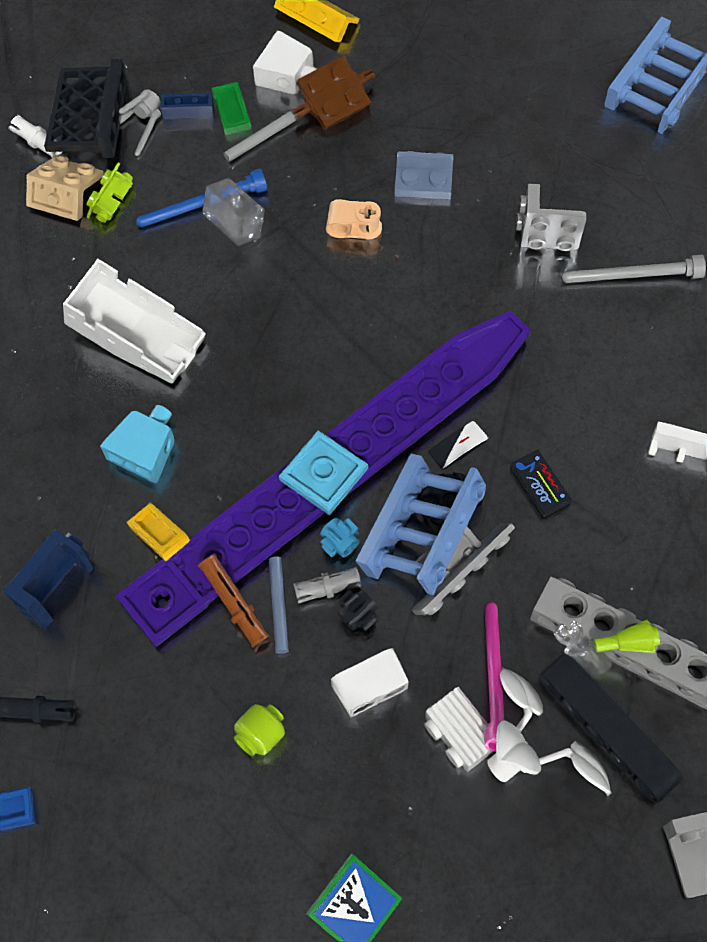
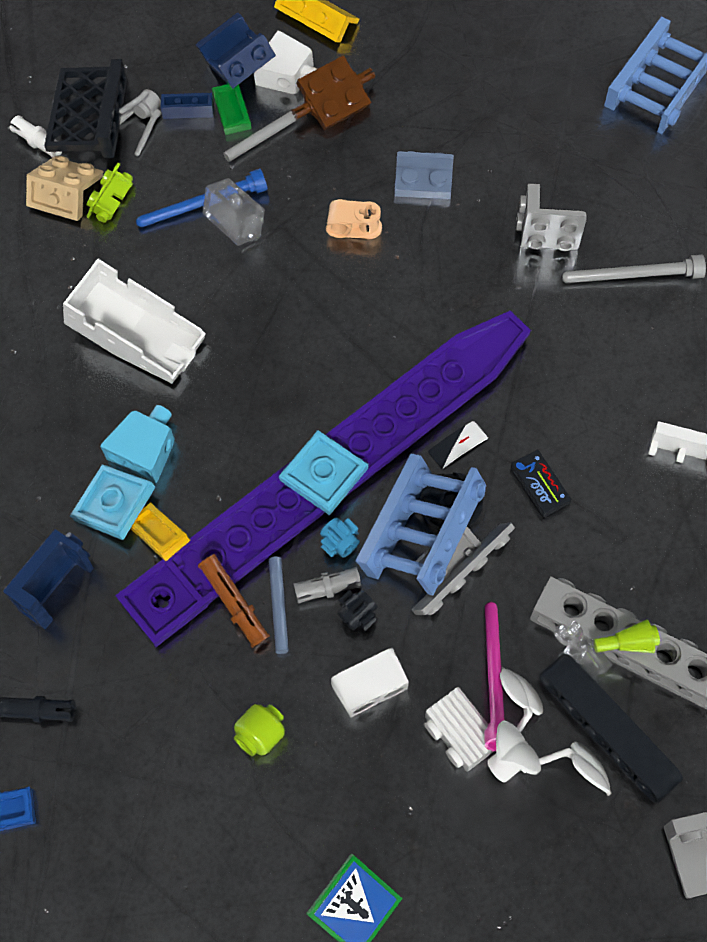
none -> medium azure tile [70,464,155,540]
none -> dark blue panel [195,12,276,89]

